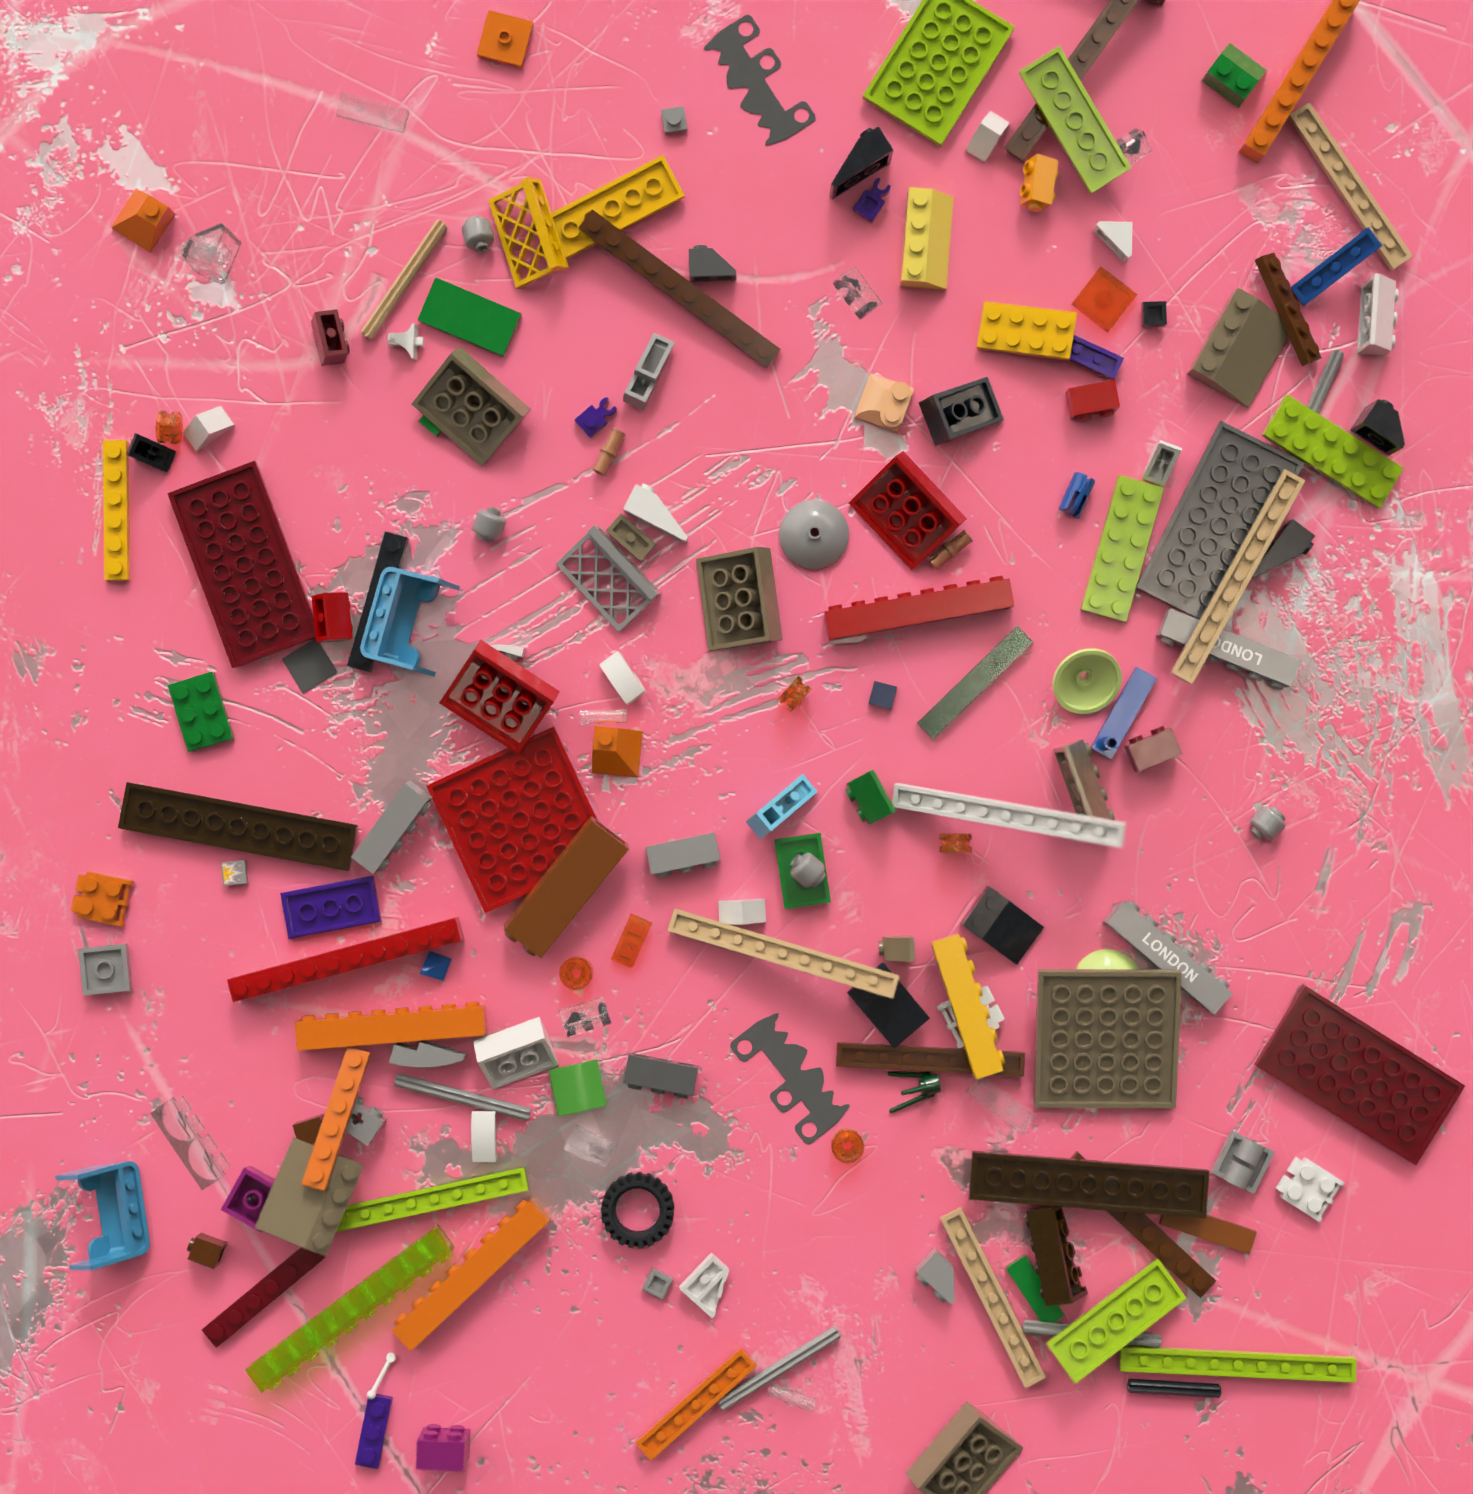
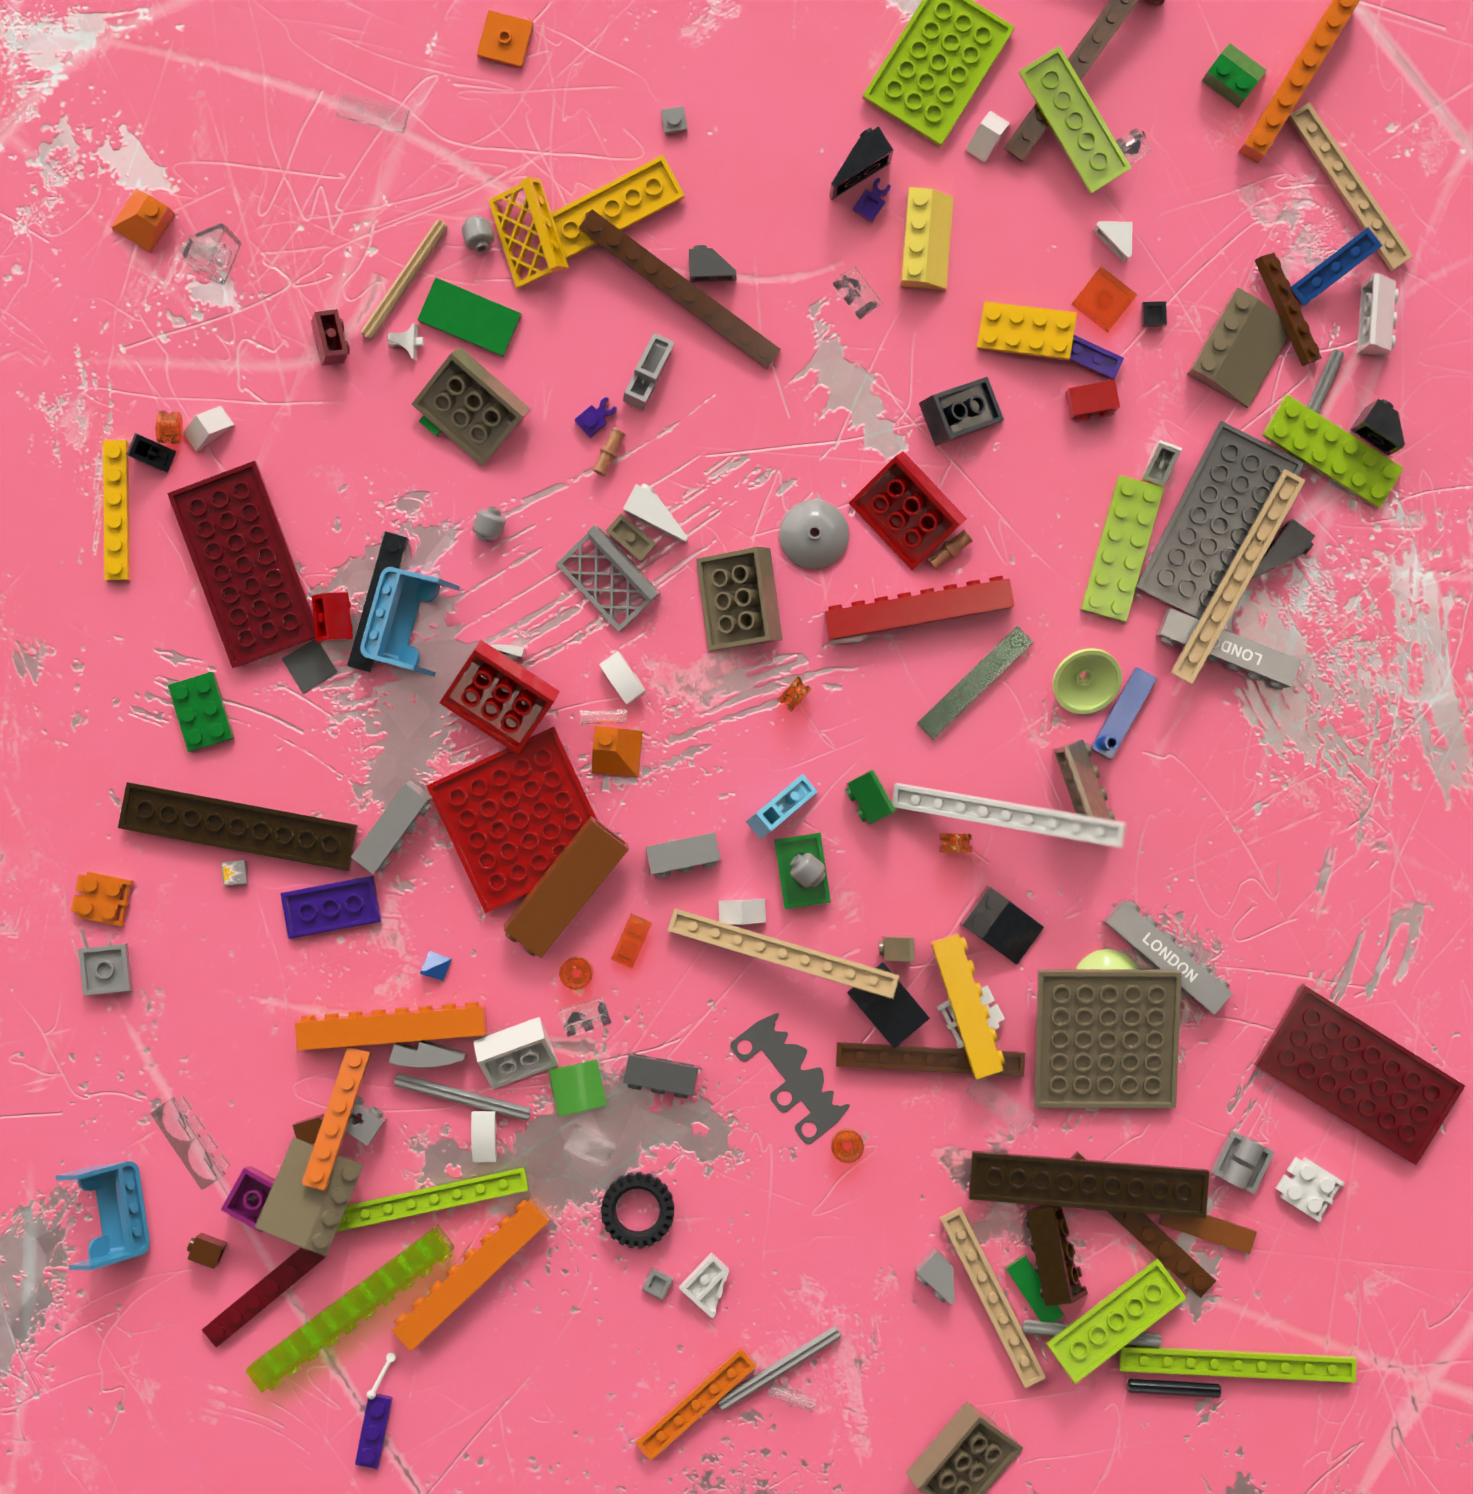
red brick [227,917,465,1002] -> none
magenta brick [416,1424,470,1471] -> none
dark grey piece [704,15,816,145] -> none
light nougat slope [854,374,914,434] -> none
dark blue tile [868,681,897,710] -> none
dark green plant [888,1071,941,1113] -> none
light orange brick [1020,154,1058,212] -> none
blue arm [1058,472,1095,519] -> none
brick [1124,726,1183,772] -> none
light grey head [1250,806,1286,841] -> none

